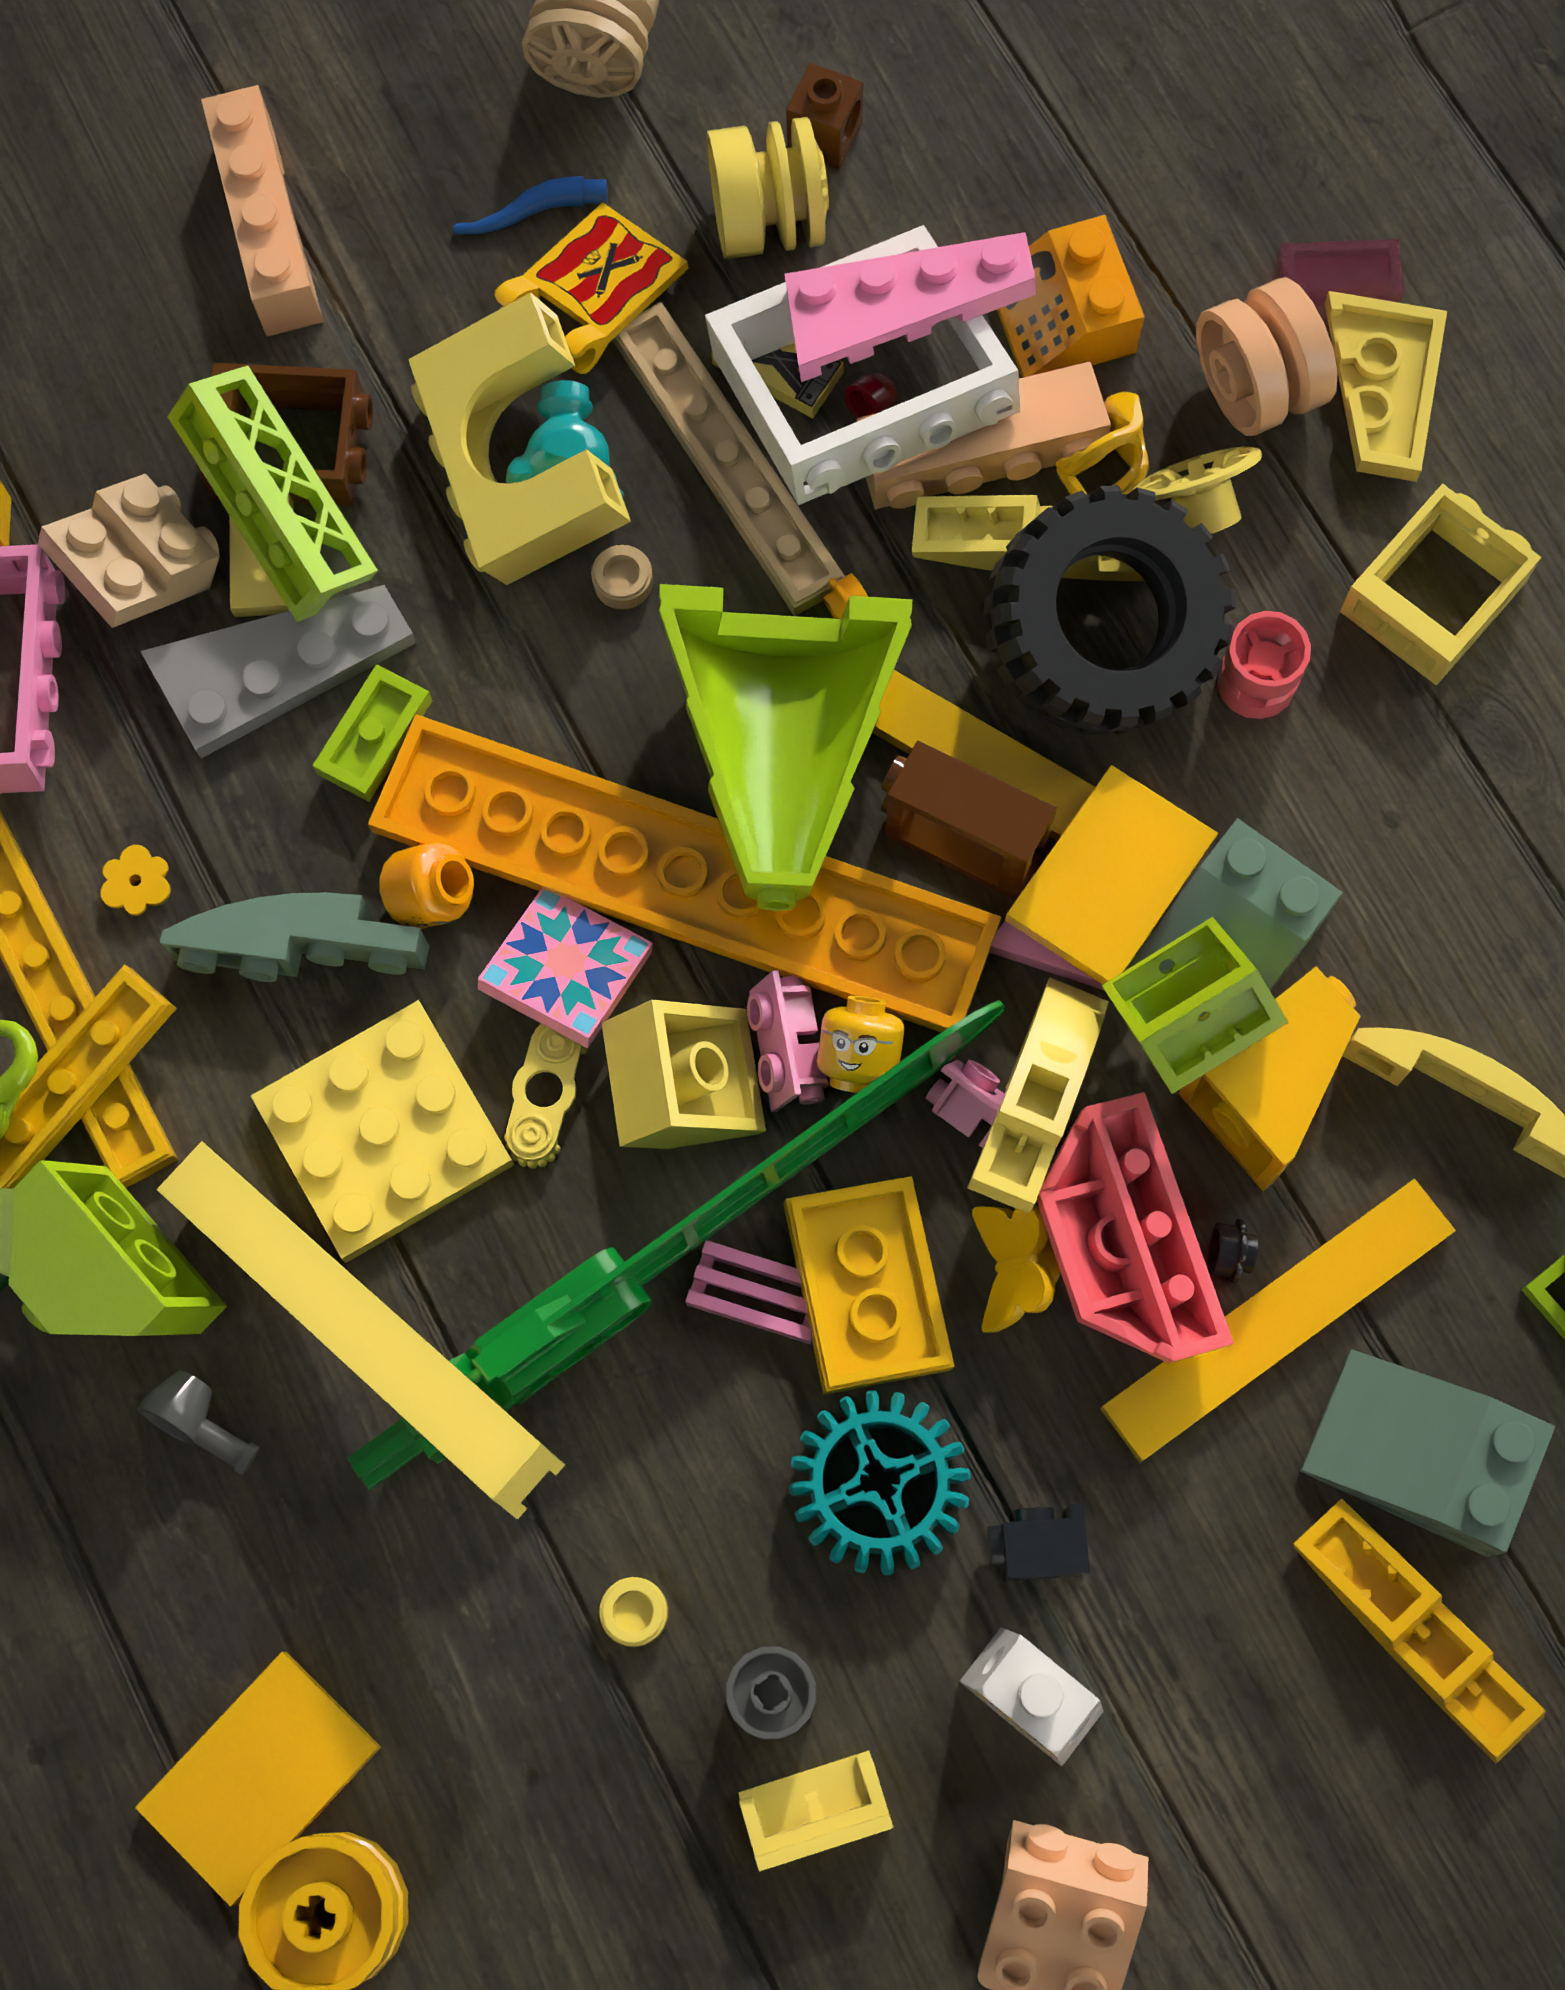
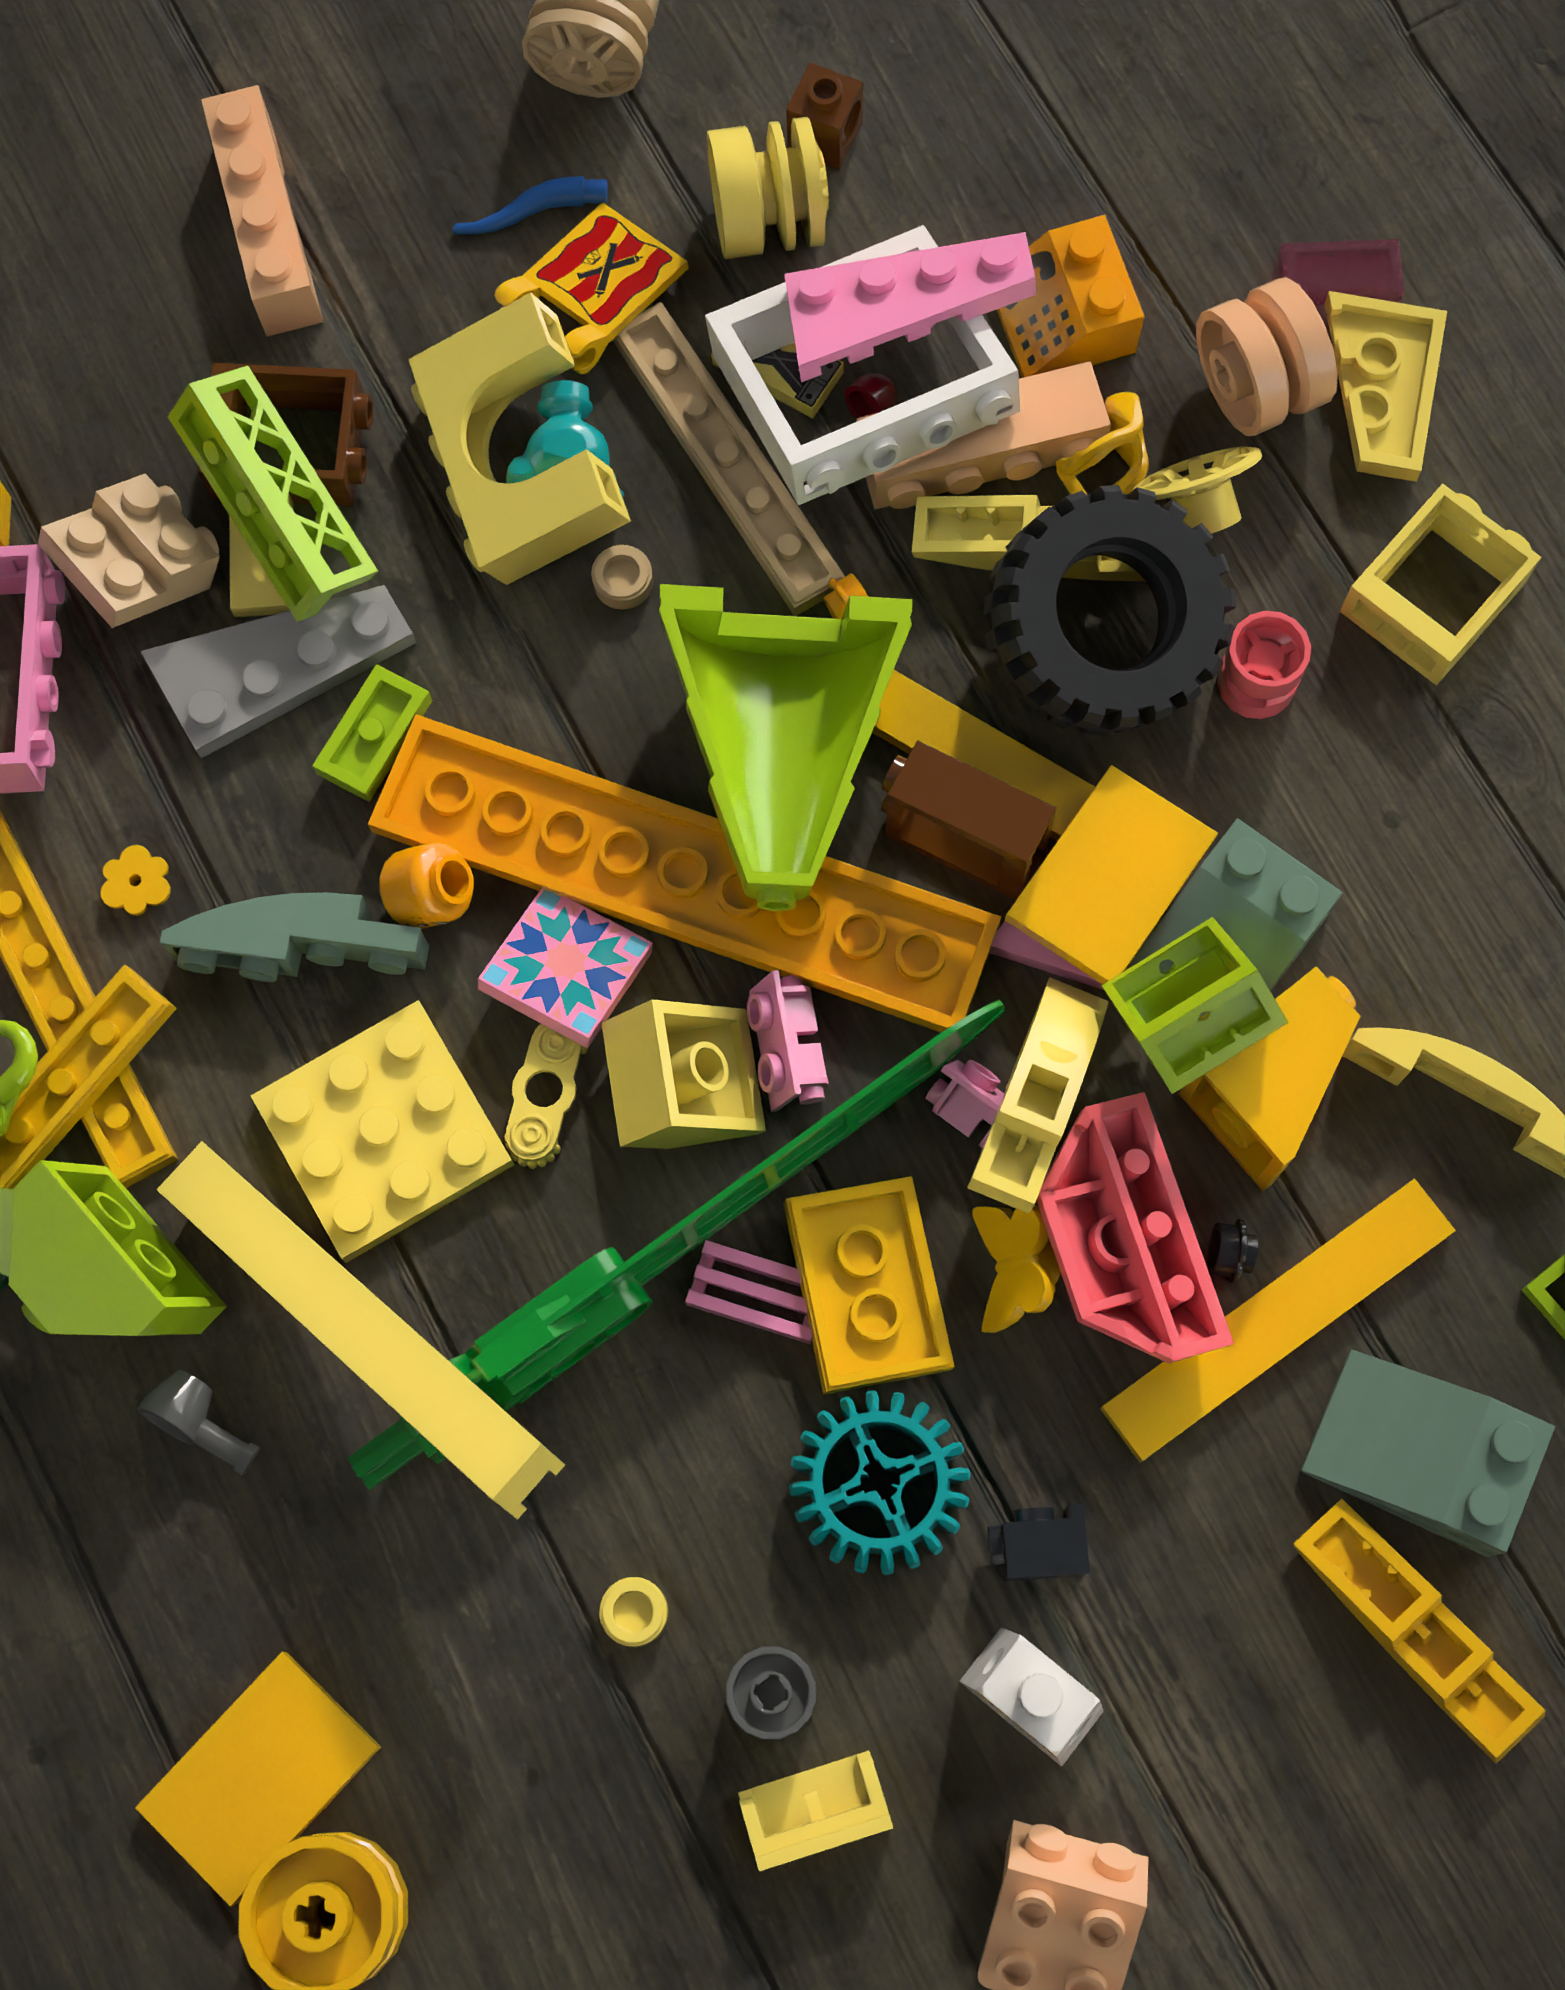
yellow head [817,996,904,1093] -> none

